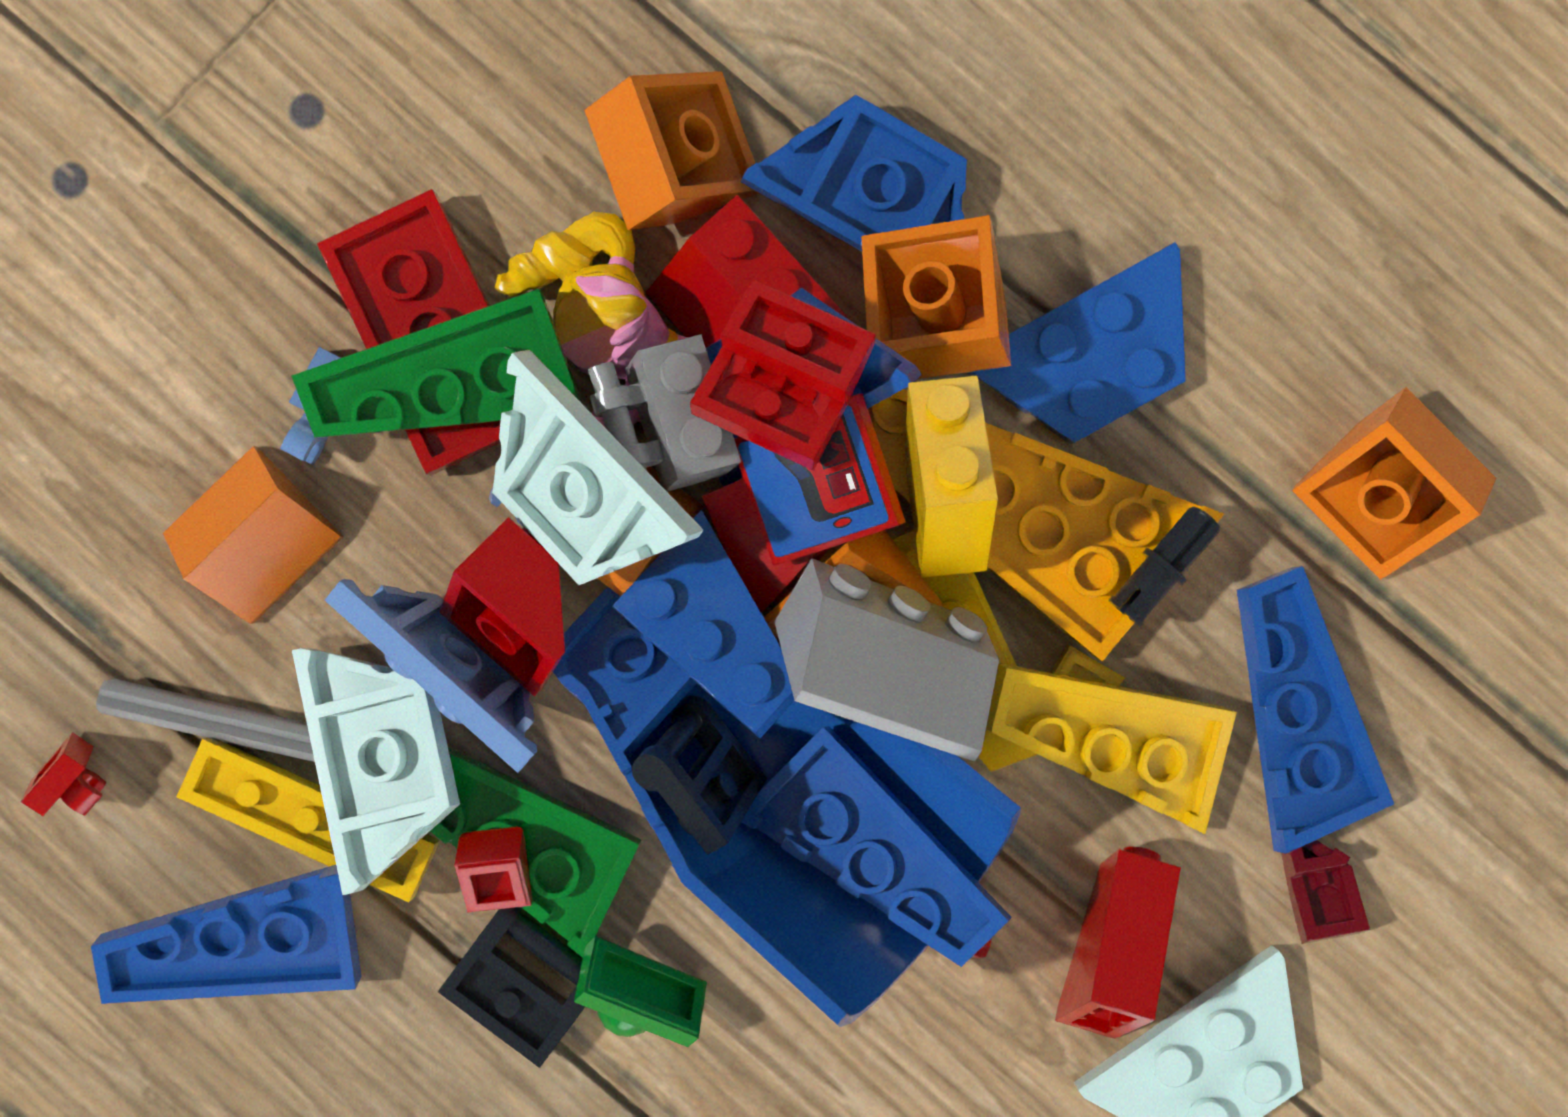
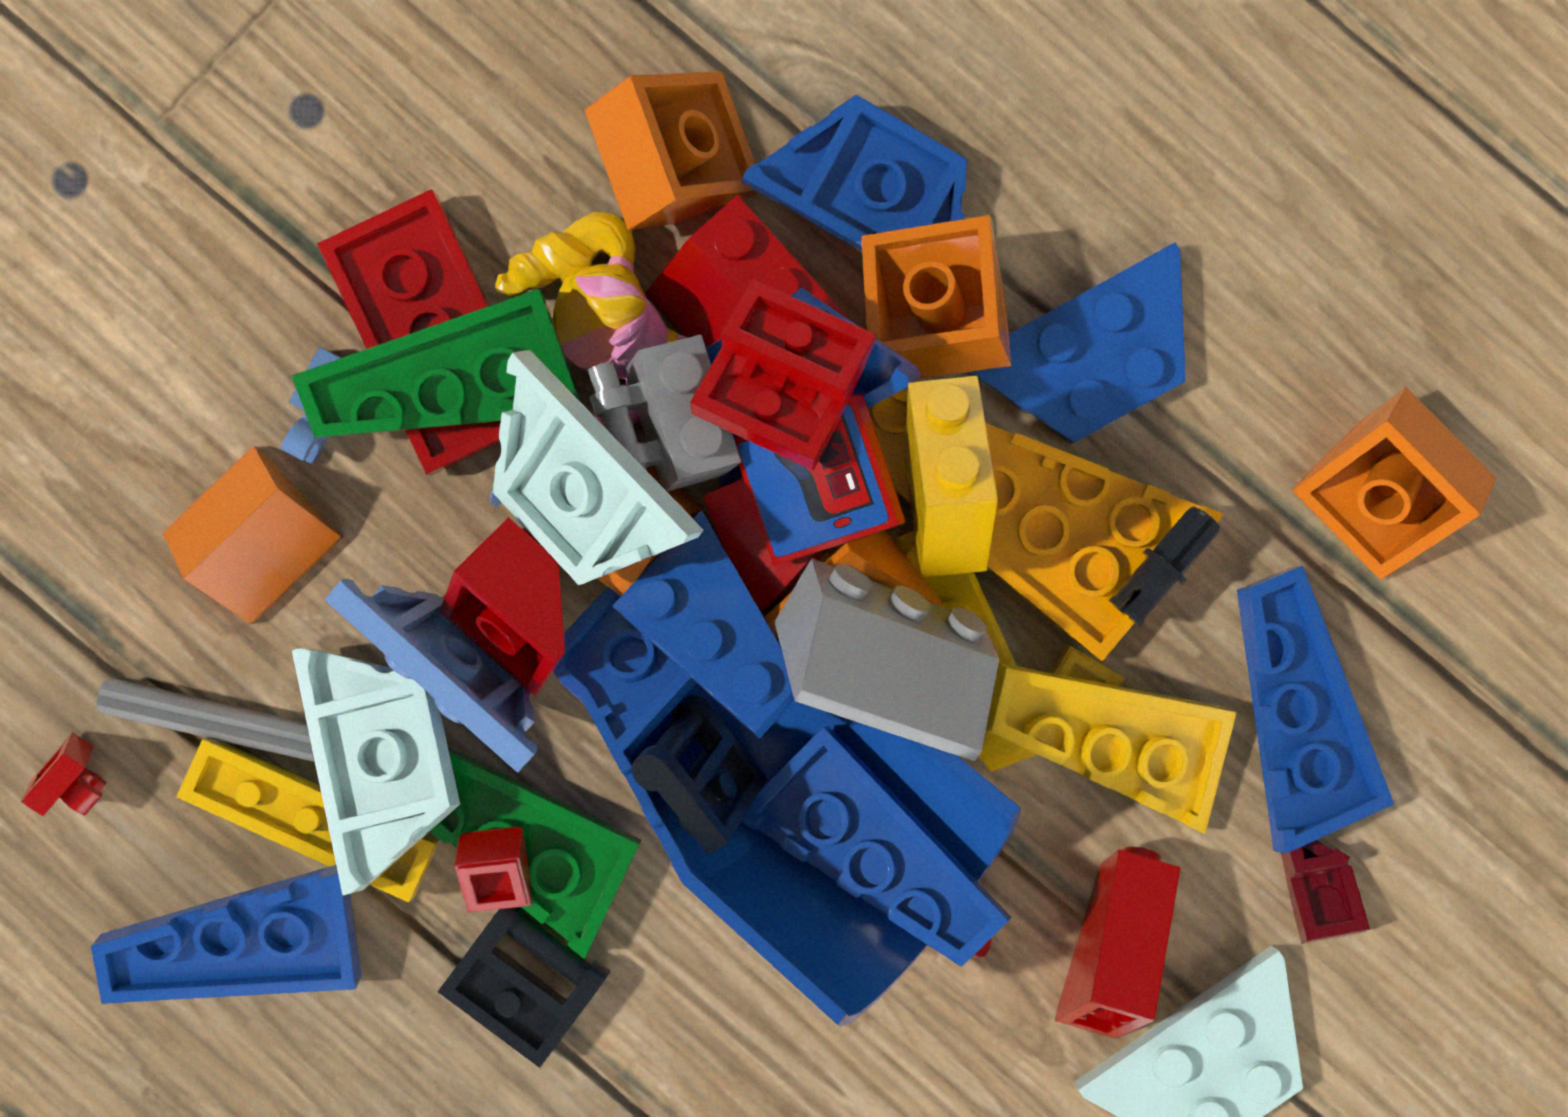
green tile [574,936,707,1047] -> none

